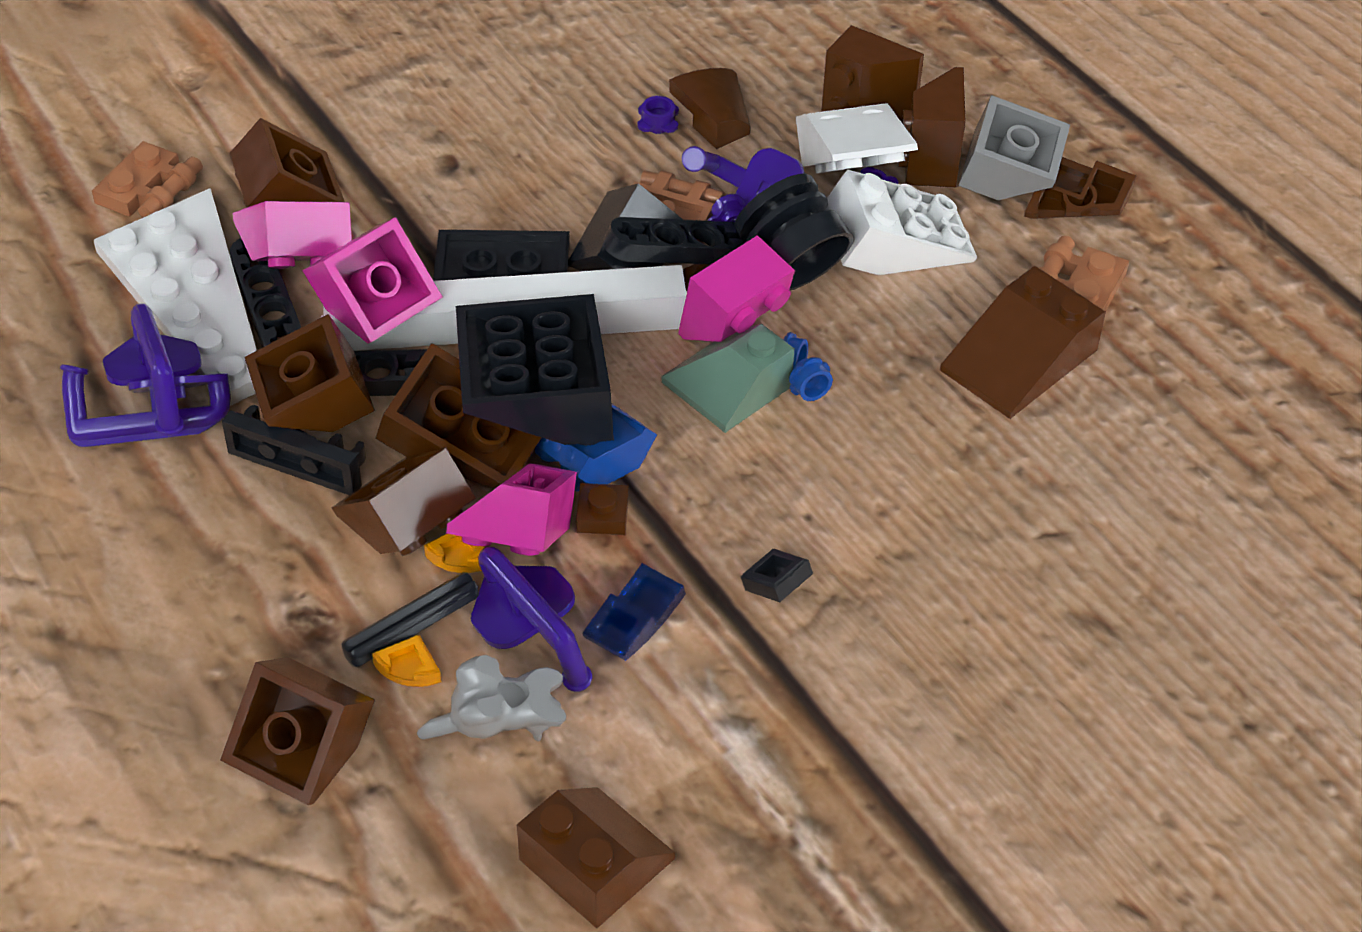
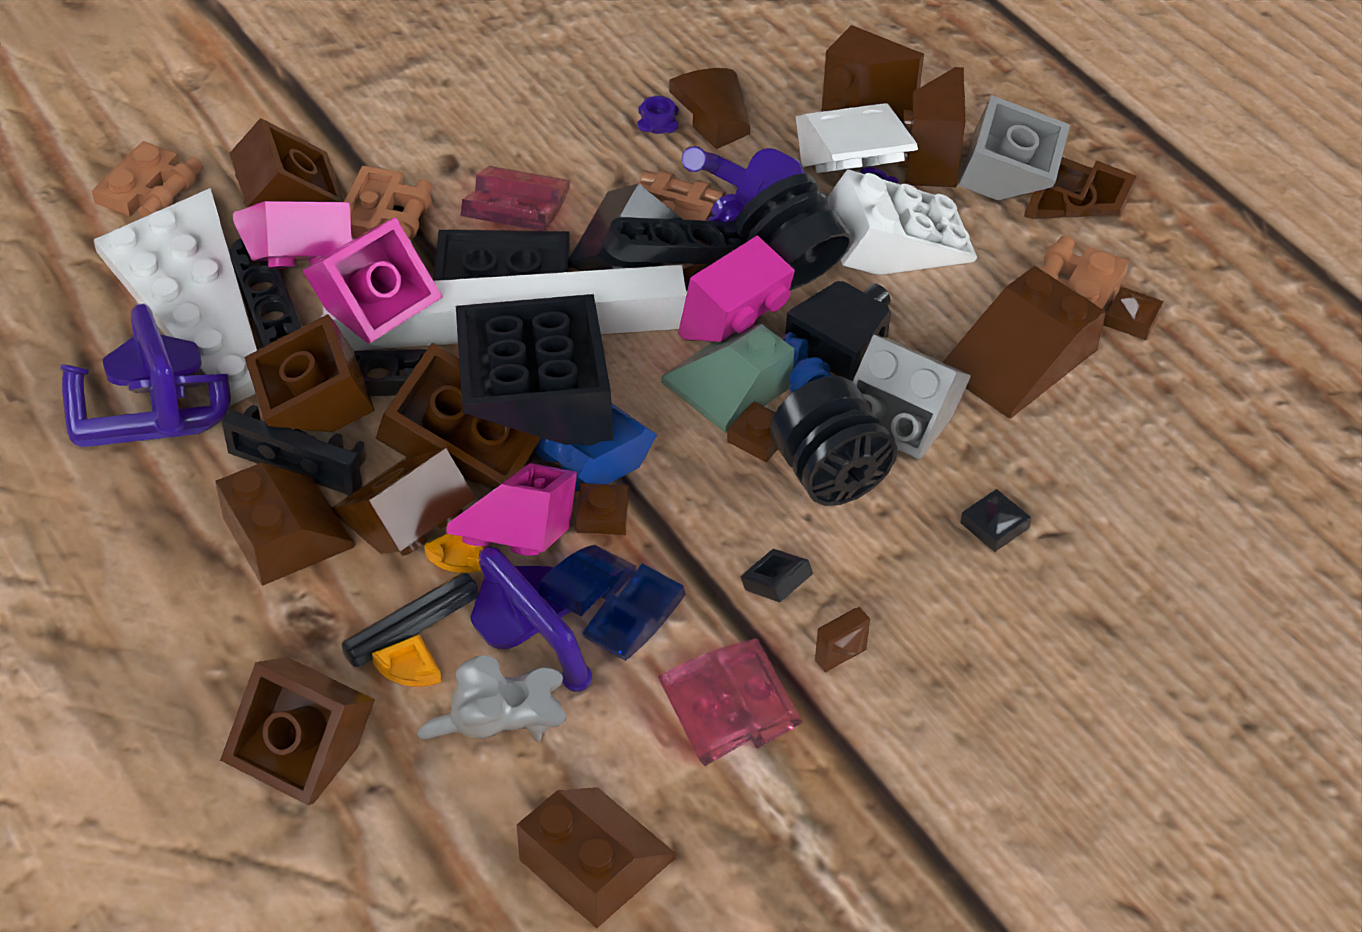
none -> reddish brown slope [215,463,354,586]
none -> nougat plate [344,166,433,240]
none -> clear pink slope [460,166,570,231]
none -> clear blue slope [539,545,636,617]
none -> clear pink slope [658,639,803,766]
none -> reddish brown plate [727,401,778,462]
none -> black wheel [769,376,898,506]
none -> black torso [785,281,891,382]
none -> reddish brown tile [815,607,870,672]
none -> light grey slope [853,334,971,459]
none -> black tile [960,489,1031,552]
none -> reddish brown tile [1104,287,1164,340]

